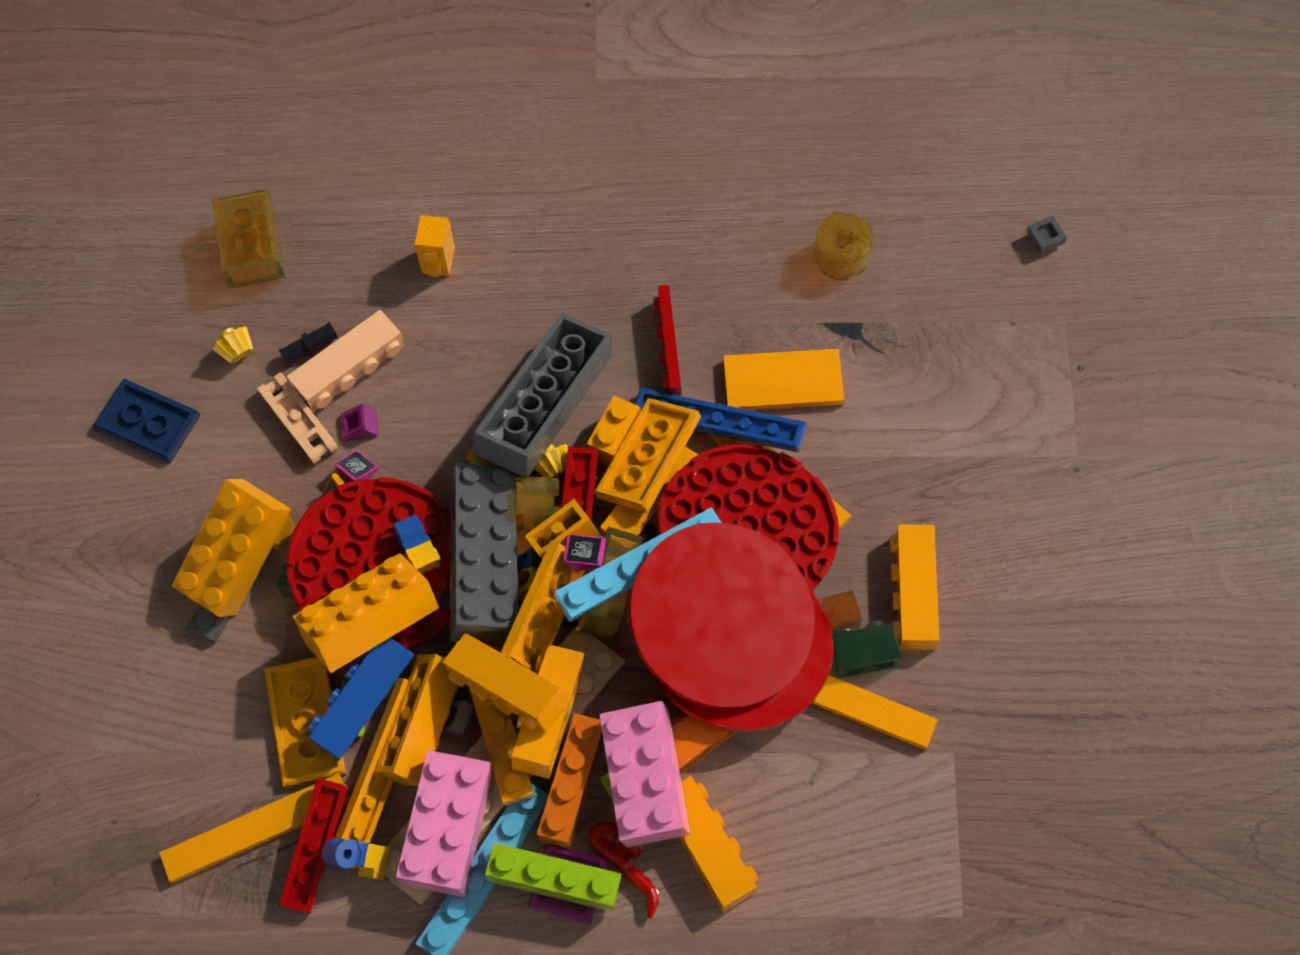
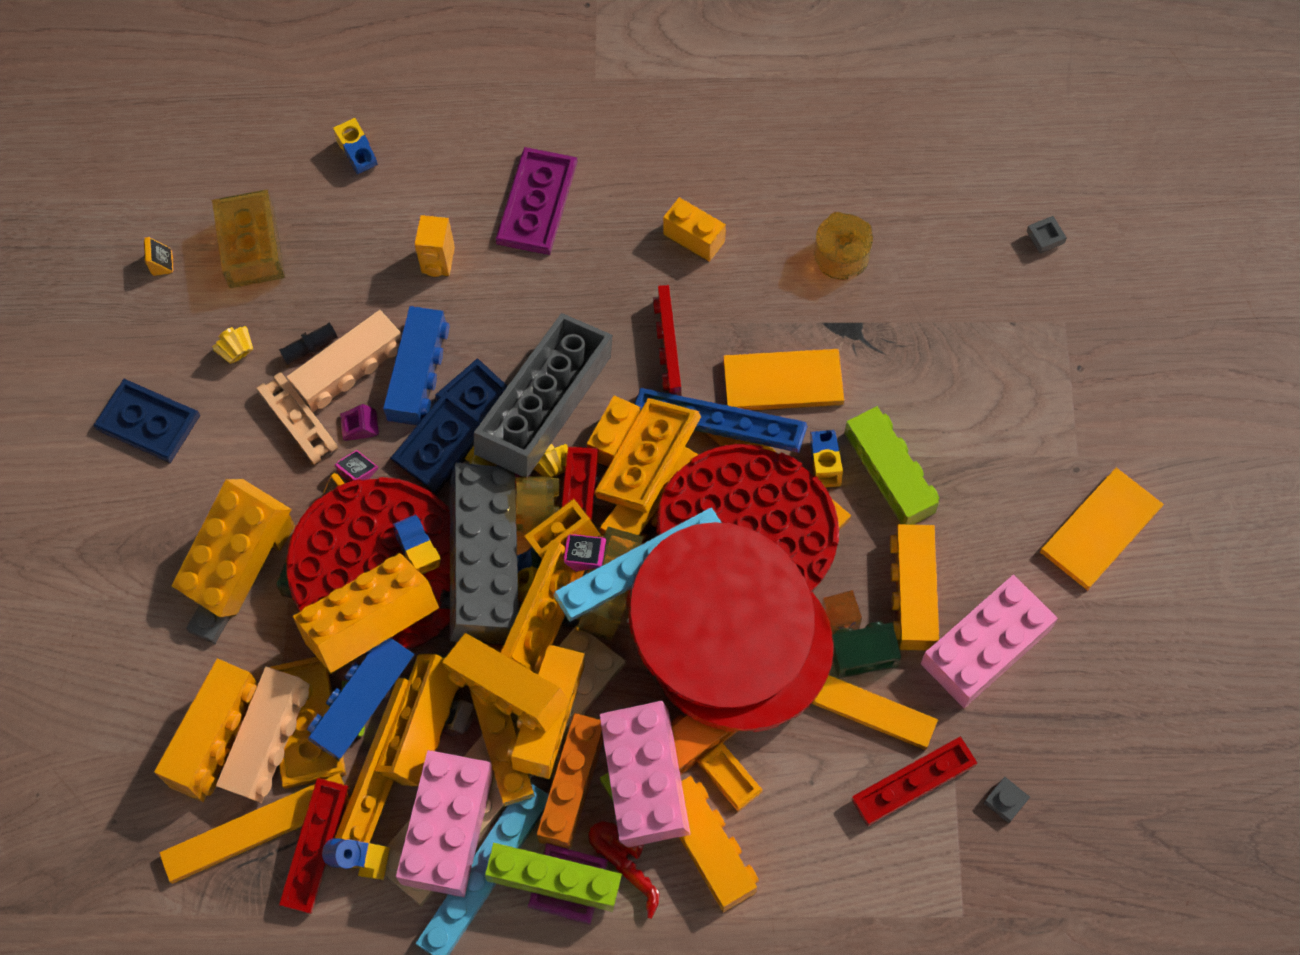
none -> slope [144,237,173,276]
none -> light orange brick [154,658,258,803]
none -> light nougat brick [216,667,310,803]
none -> leg [333,118,378,174]
none -> blue brick [383,306,450,425]
none -> dark blue tile [390,391,484,495]
none -> dark blue tile [435,358,507,418]
none -> magenta tile [496,147,578,255]
none -> light orange brick [663,197,726,262]
none -> light orange tile [698,742,763,812]
none -> yellow leg [810,430,843,488]
none -> lime brick [844,406,939,525]
none -> red plate [851,736,978,827]
none -> bright pink brick [921,574,1058,708]
none -> dark grey plate [984,777,1030,823]
none -> light orange tile [1040,467,1164,591]

